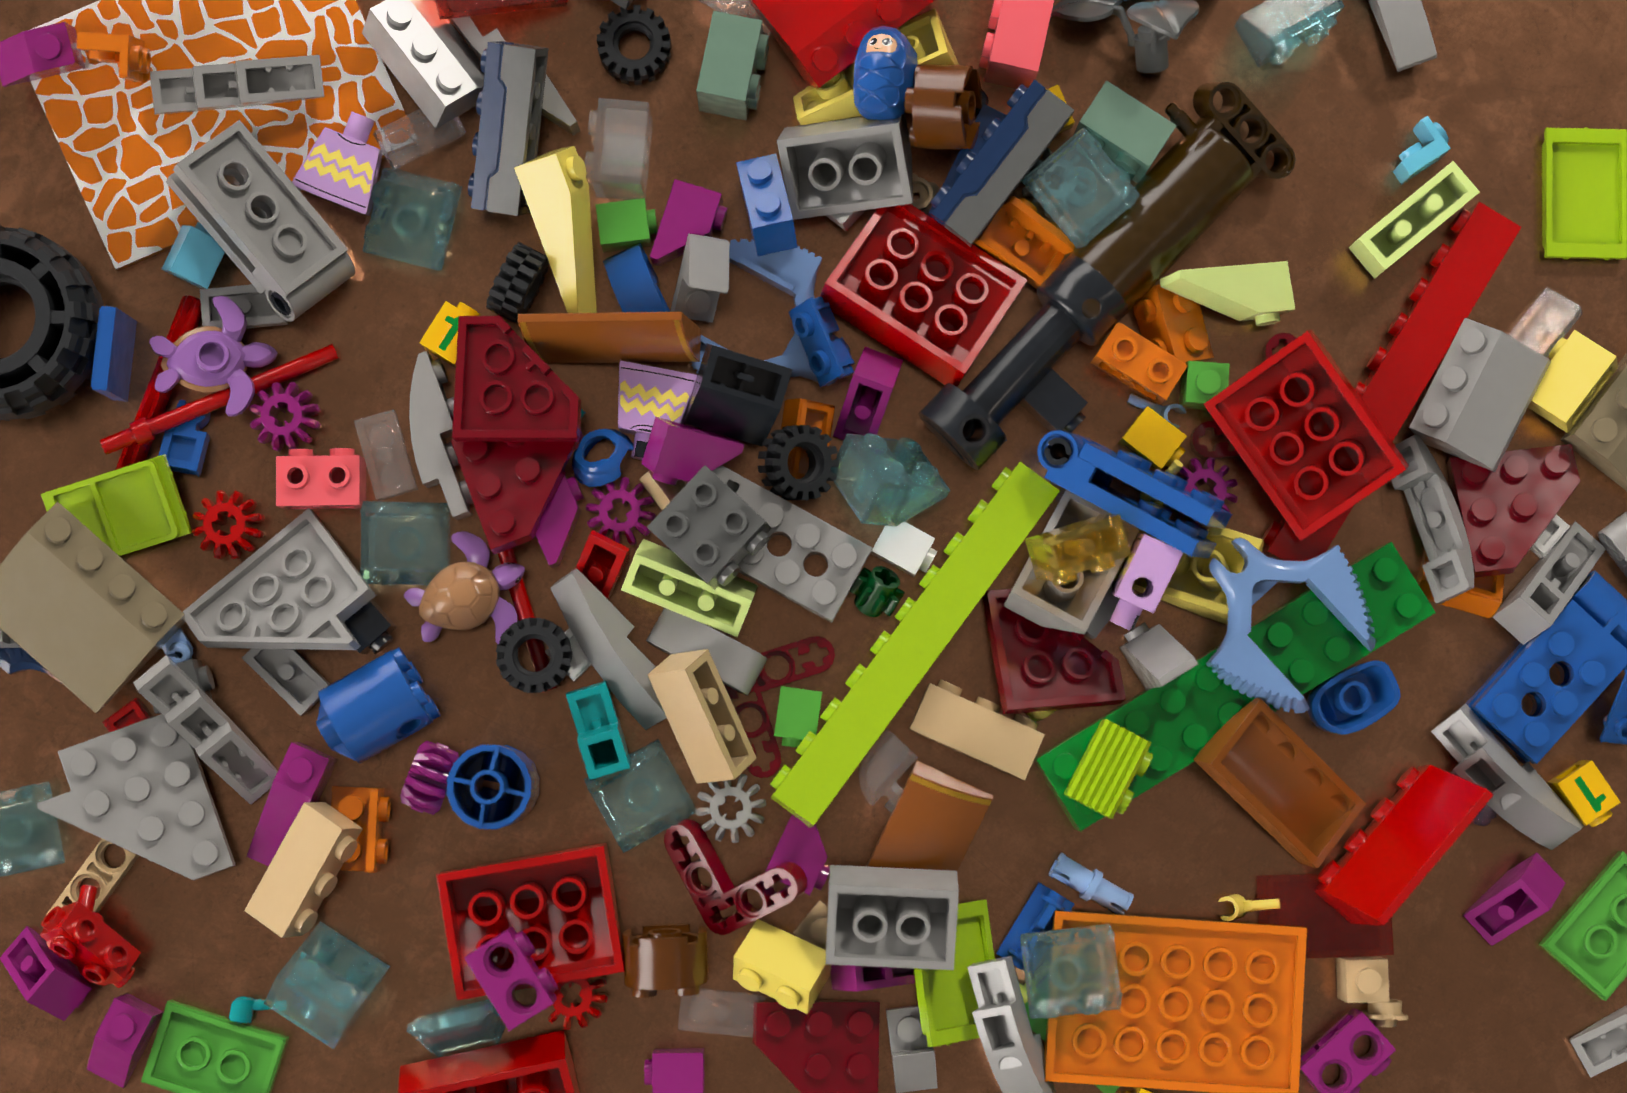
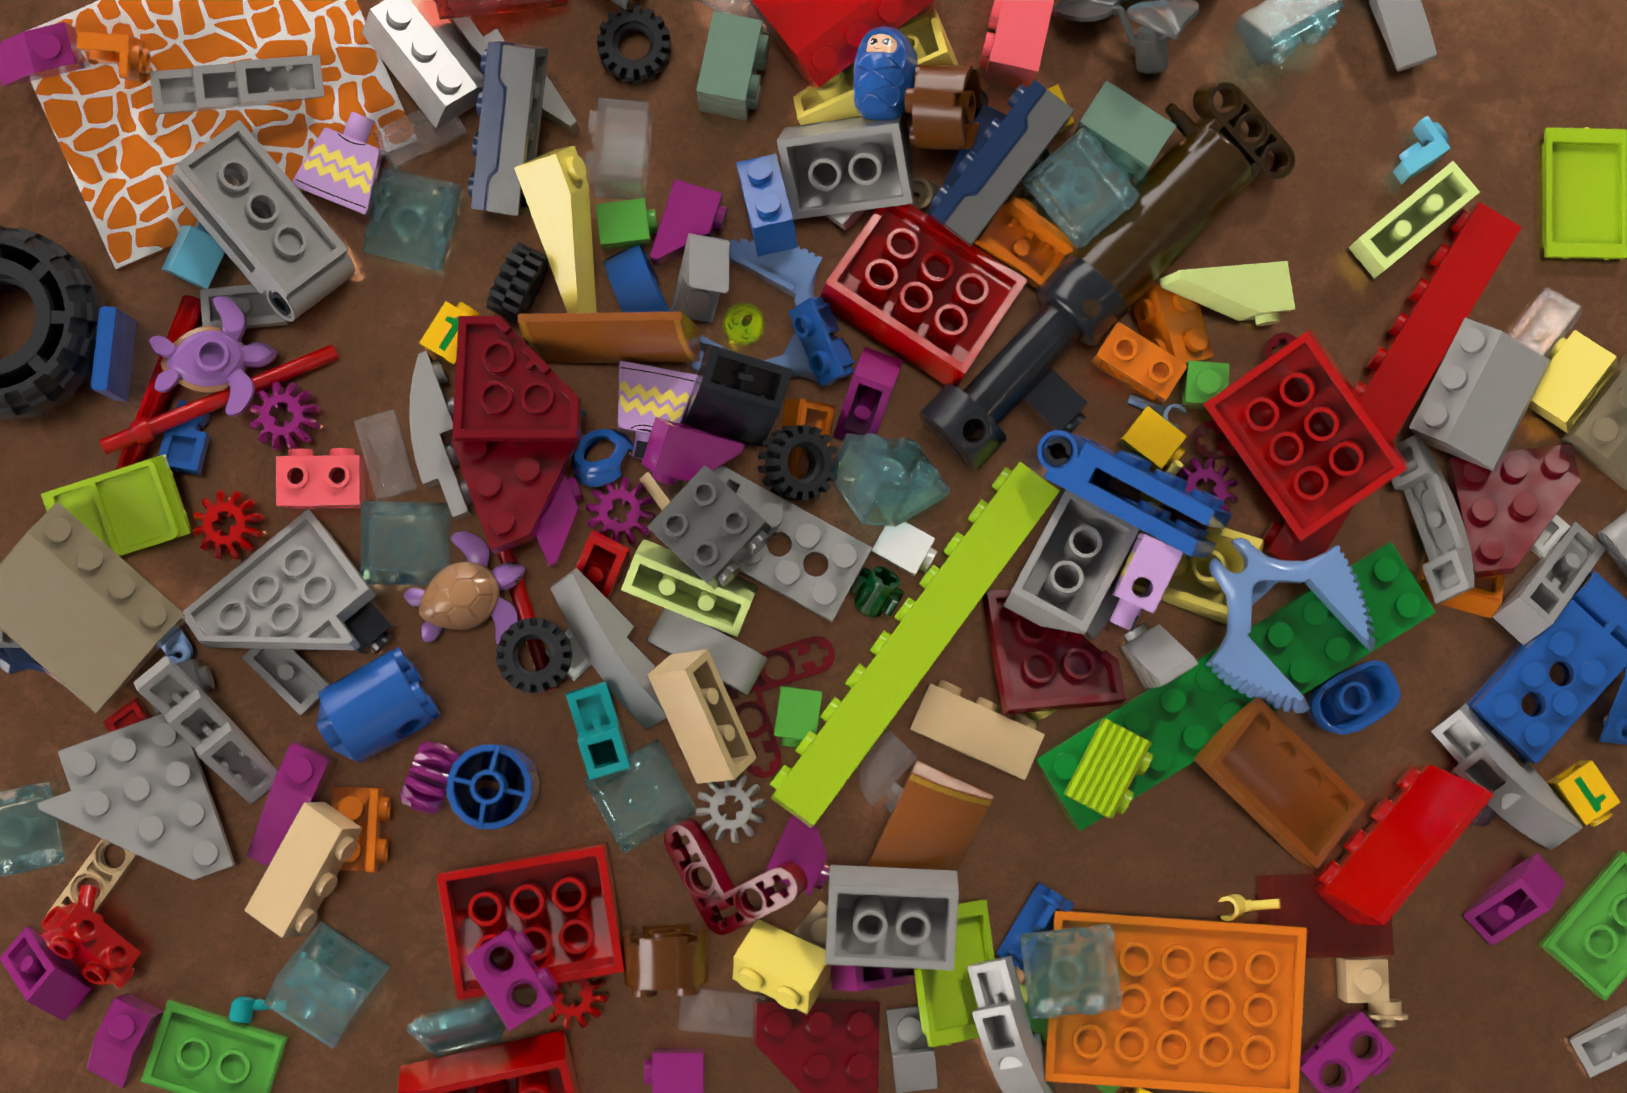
clear yellow brick [1025,514,1131,586] -> none
light blue pin [1048,853,1134,915] -> none
none -> clear neon green tile [723,302,764,345]

